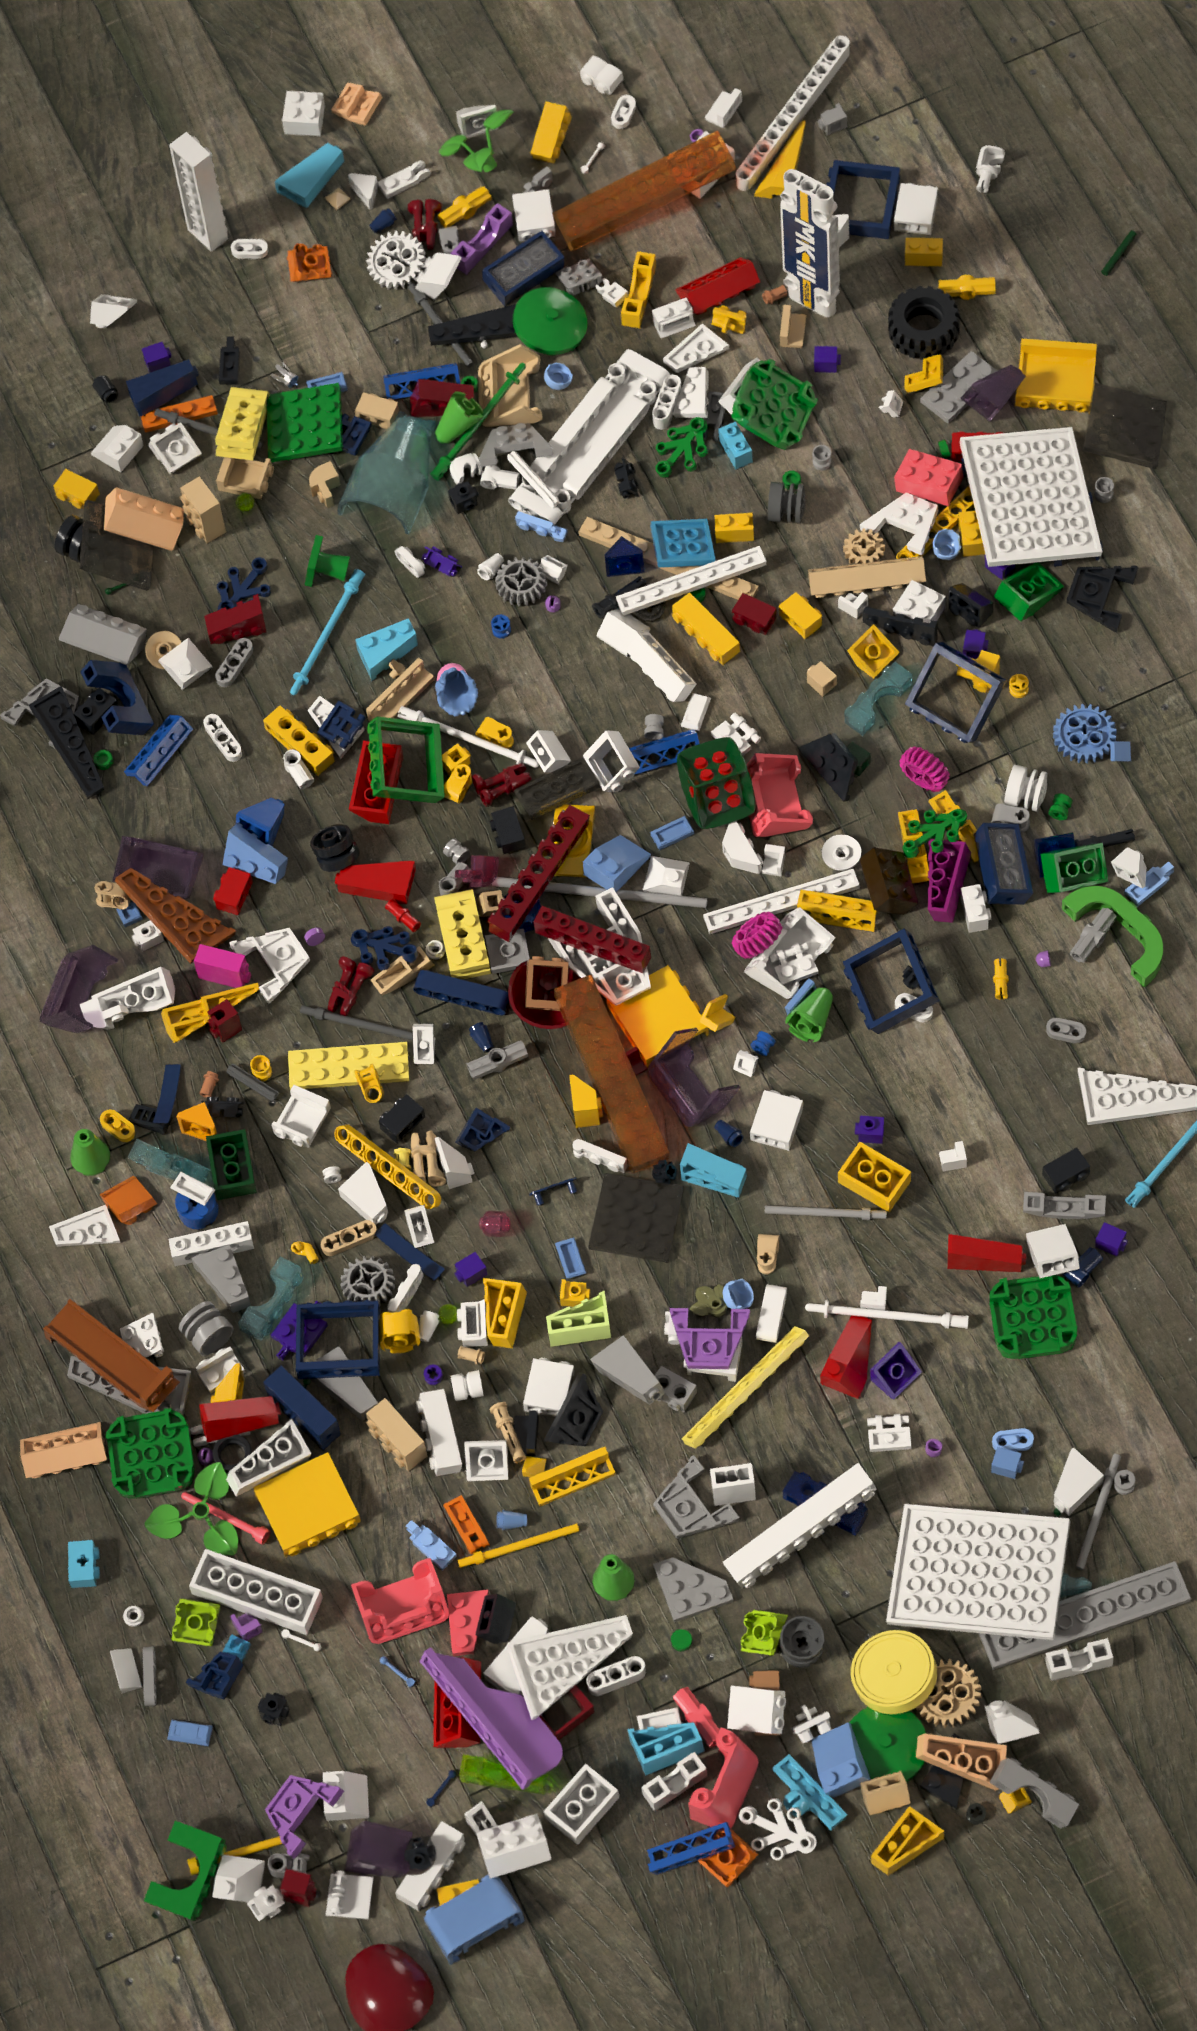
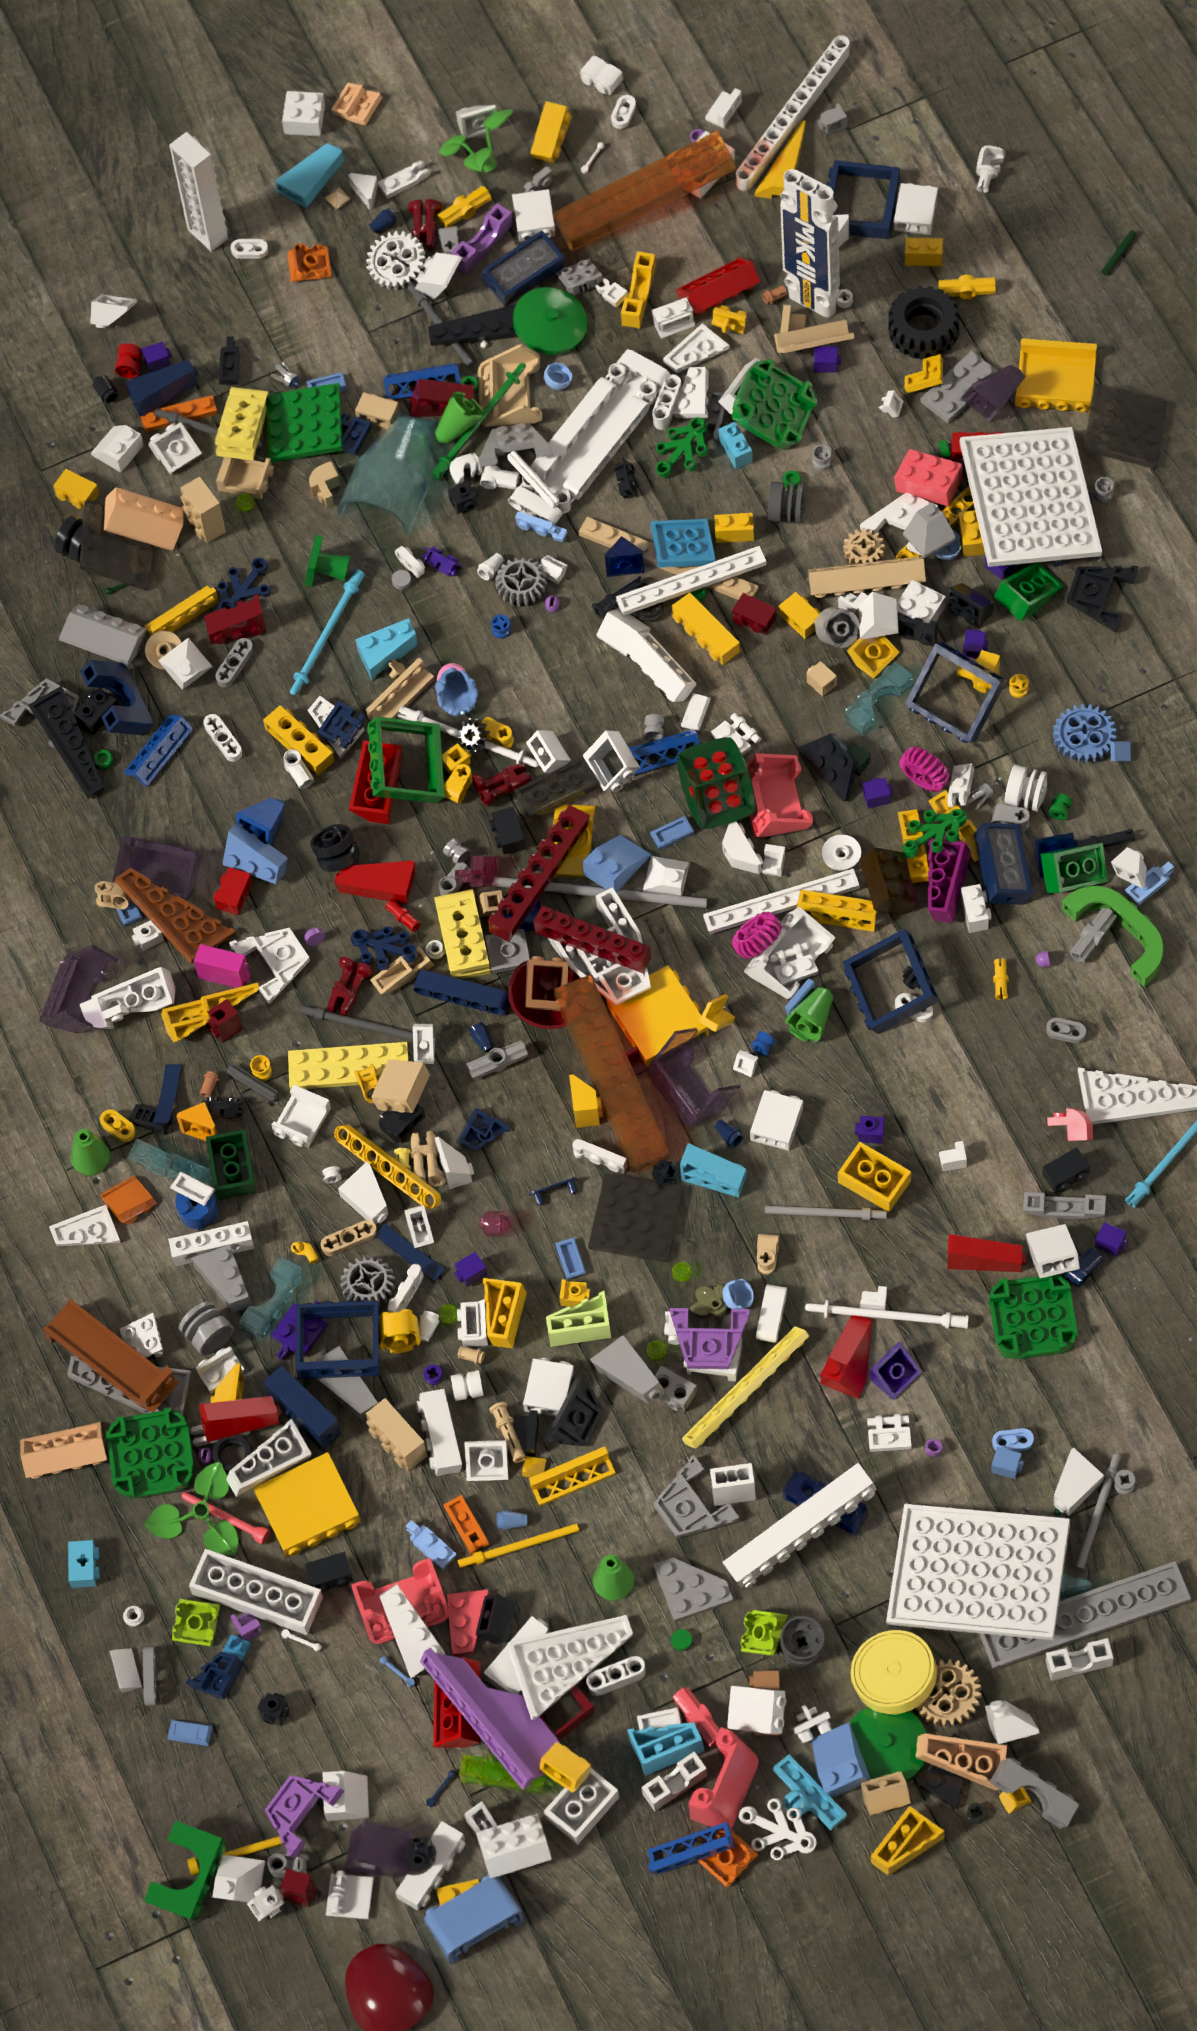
none -> red wheel [115,343,142,378]
none -> yellow fence [145,585,219,636]
none -> black brick [305,1552,353,1593]
none -> tan brick [371,1059,430,1113]
none -> white wedge [380,1583,445,1678]
none -> light grey tile [392,570,411,590]
none -> black gear [457,719,490,751]
none -> yellow brick [539,1741,591,1793]
none -> clear neon green plate [646,1340,667,1360]
none -> clear neon green plate [671,1262,692,1282]
none -> tan fence [774,320,854,353]
none -> light grey brick [814,607,860,648]
none -> white bush [836,289,853,308]
none -> white slope [858,592,899,640]
none -> dark purple brick [863,778,893,809]
none -> light grey slope [903,502,956,558]
none -> white hinge [947,763,974,807]
none -> flat silver piece [967,783,994,811]
none -> brick [1047,1109,1093,1141]

